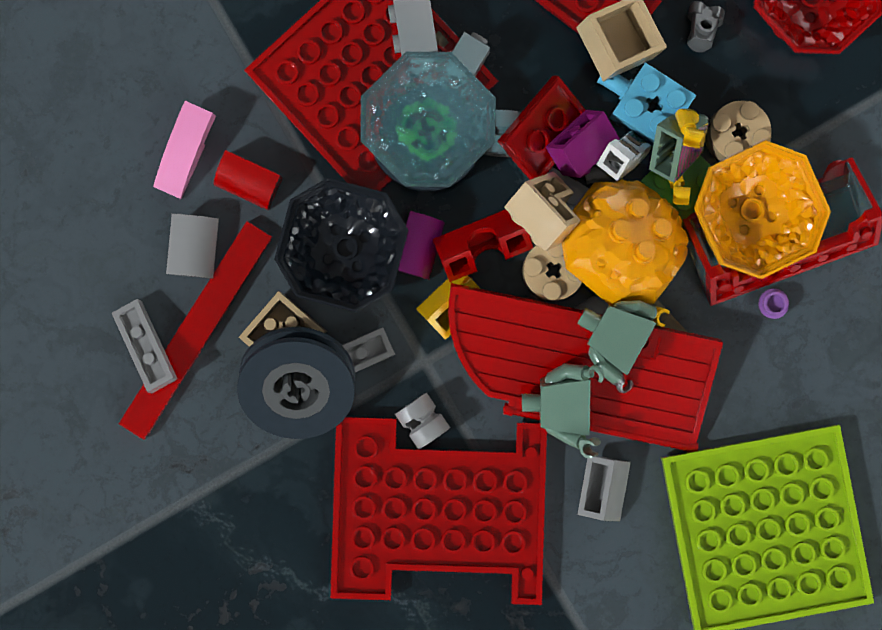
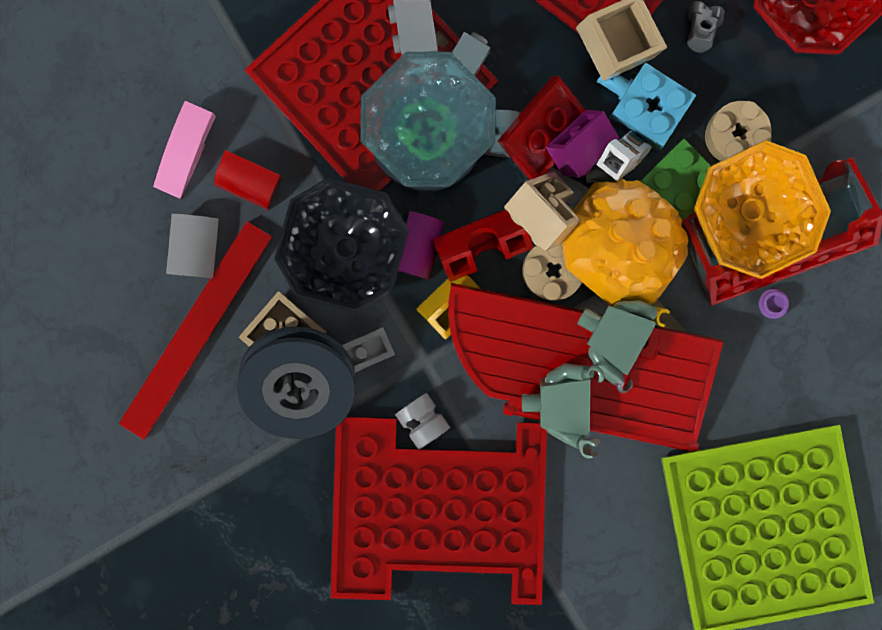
light grey plate [112,299,178,393] -> none
light grey brick [577,456,631,521] -> none
torso [649,108,711,205] -> none

